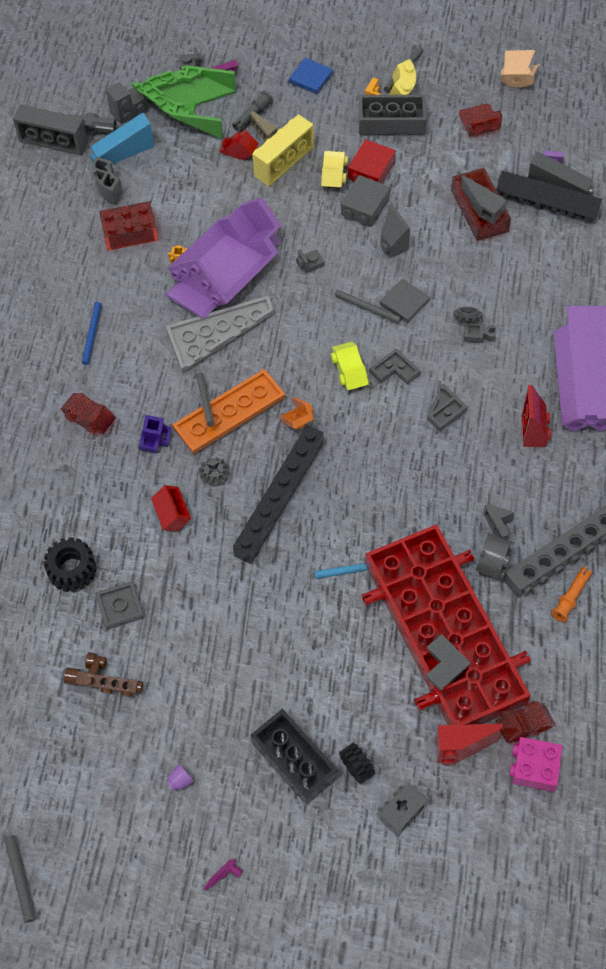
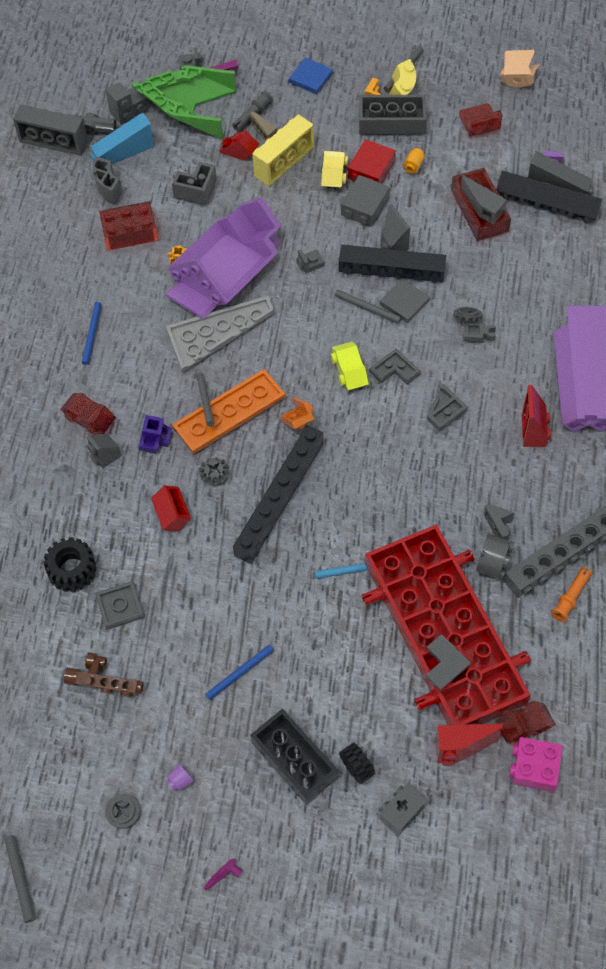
none -> dark grey slope [87,434,121,468]
none -> dark grey gear [105,794,139,829]
none -> dark grey brick [172,162,217,204]
none -> blue bar [205,645,274,700]
none -> black brick [339,244,446,282]
none -> light orange brick [403,148,425,174]

